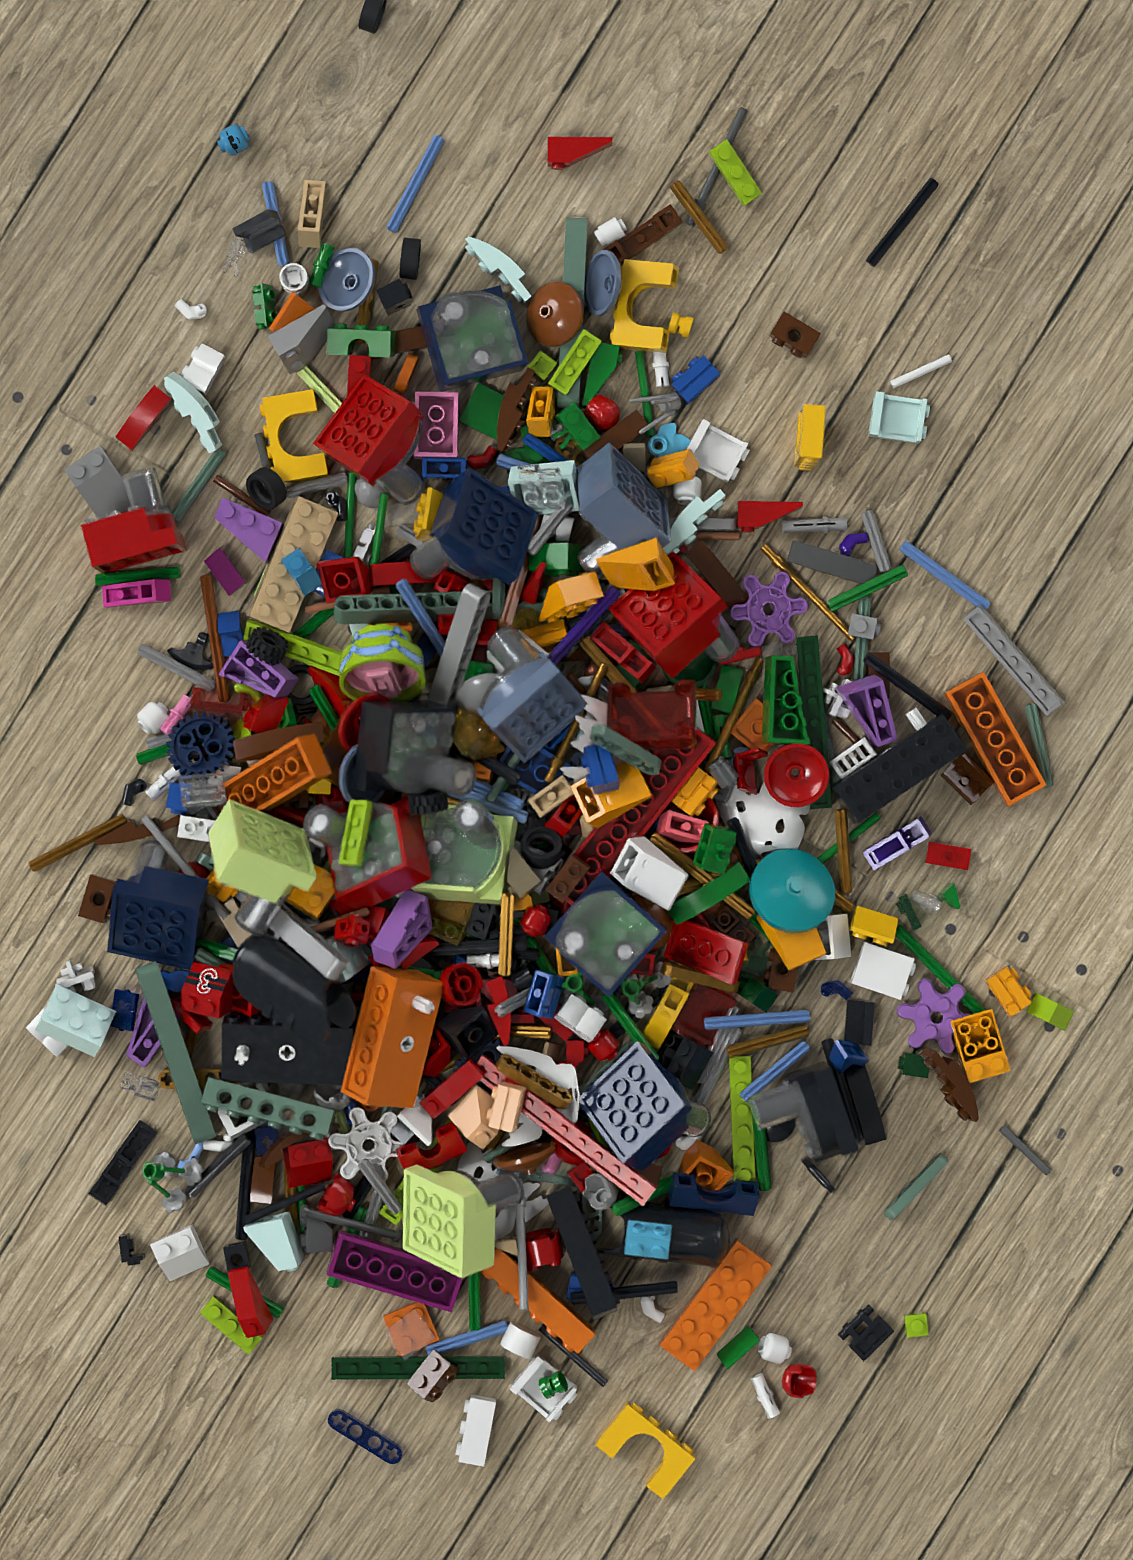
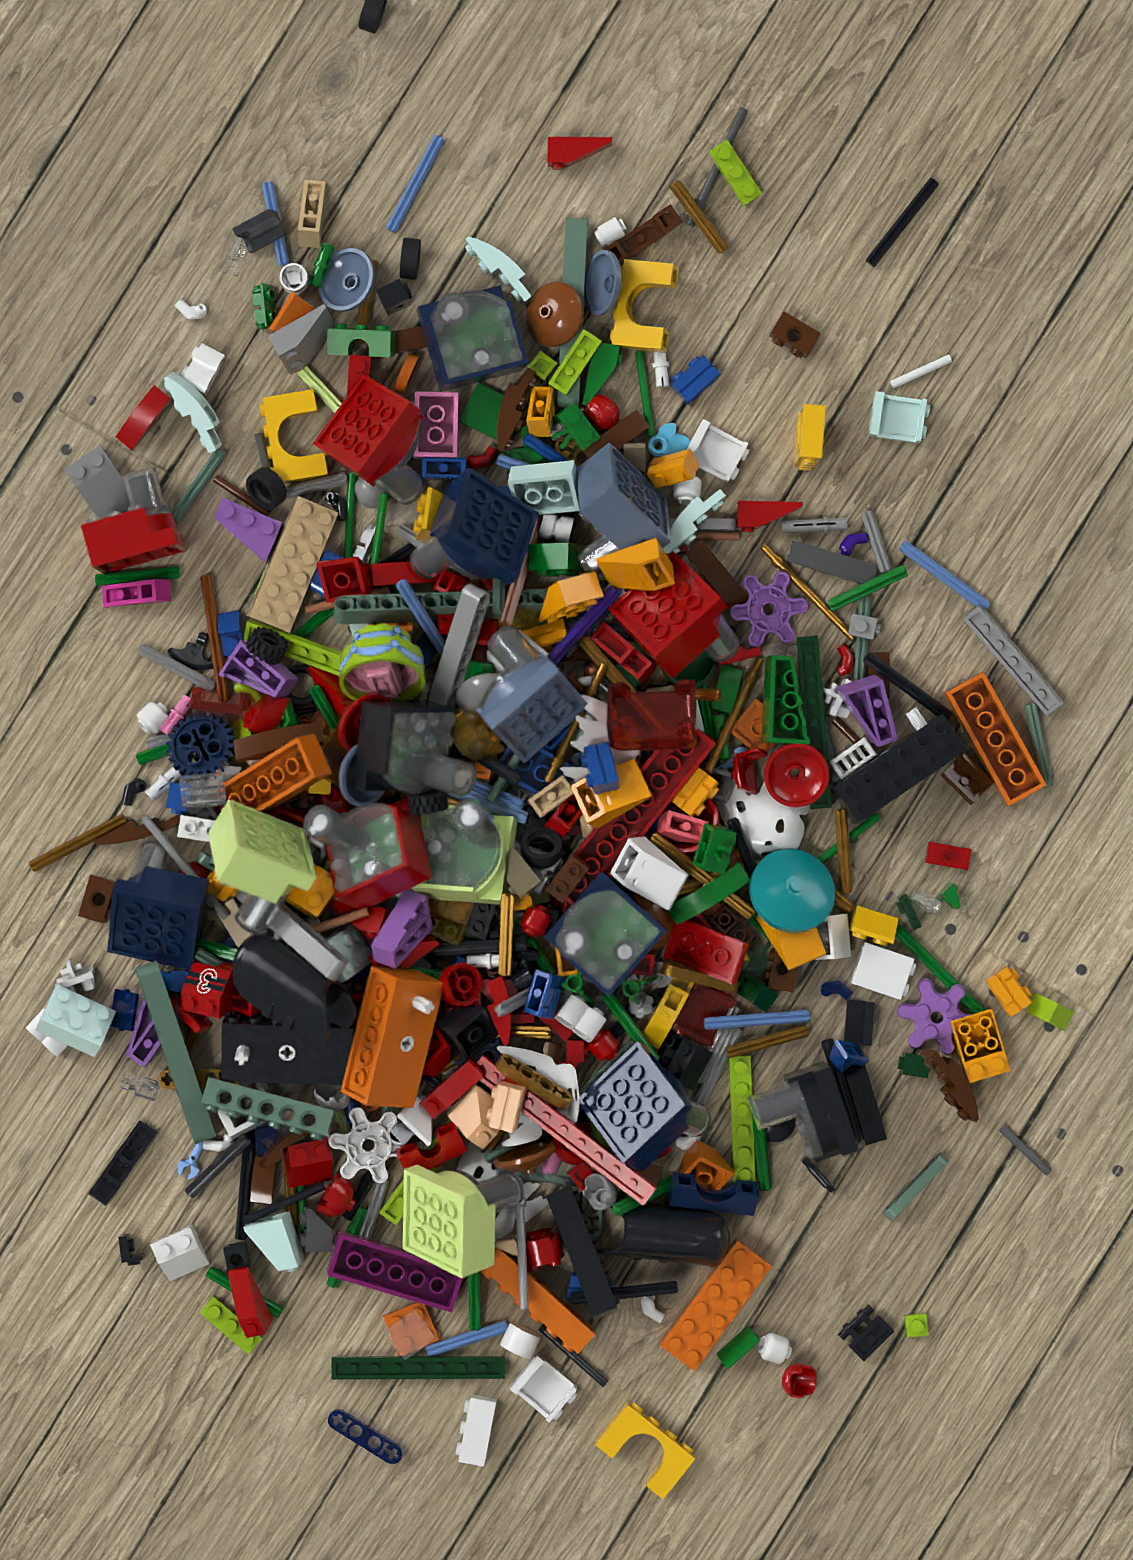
light grey plant [142,1152,203,1213] -> none
magenta slope [204,548,247,596] -> none
dark azure head [217,124,251,156] -> none
dark azure slope [281,548,322,596] -> none
dark grey bar [299,1204,402,1243] -> none
red brick [334,914,370,948] -> none
lime plate [338,800,373,867] -> none
light grey axle [358,1159,403,1214] -> none
bracket [407,1349,459,1403] -> none
clear slope [517,465,567,509] -> none
red slope [519,562,546,605] -> none
light grey axle [527,501,572,556] -> none
green wheel [539,1371,568,1399] -> none
sand green beam [590,724,662,775] -> none
medium azure bracket [624,1220,672,1259] -> none
light grey plant [630,392,681,434] -> none
yellow wheel [668,312,694,338] -> none
dark grey brick [708,756,739,789] -> none
medium blue axle [740,1041,810,1102] -> none
white pin [750,1373,780,1419] -> none
slope [863,816,932,870] -> none

